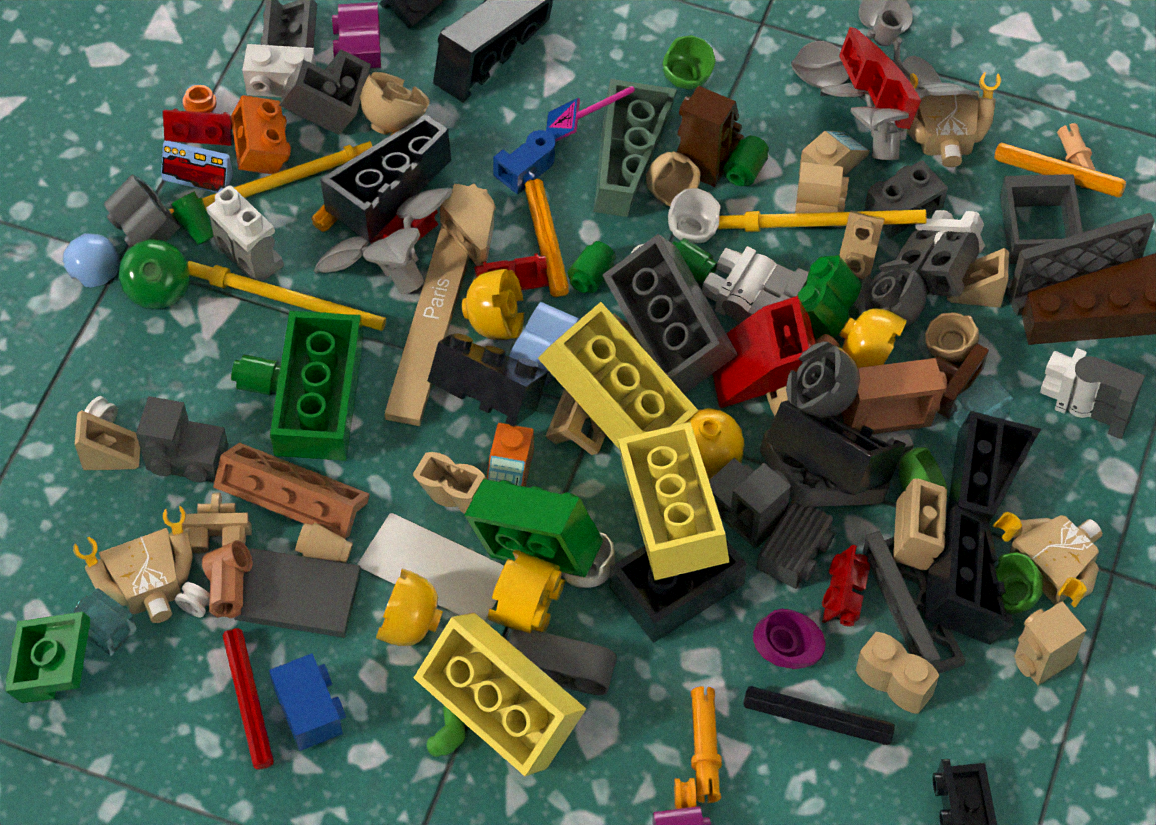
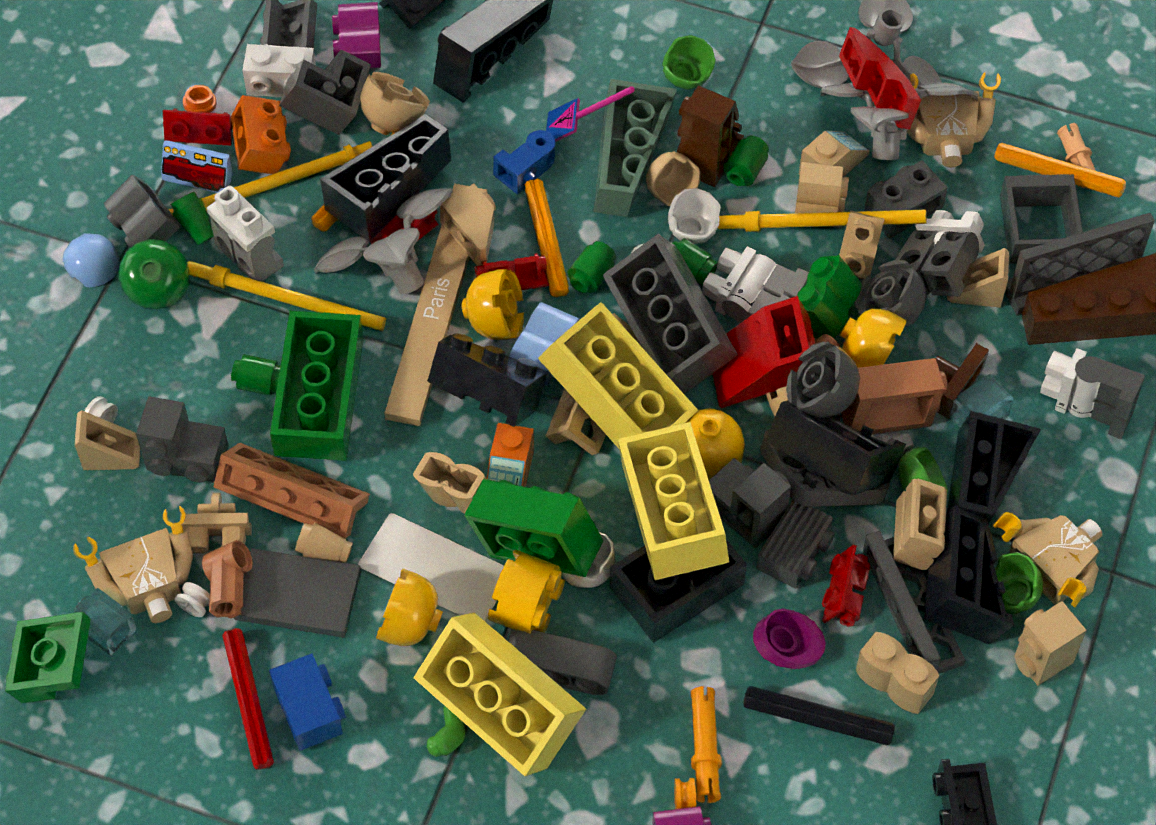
tan hair [925,312,979,363] -> none

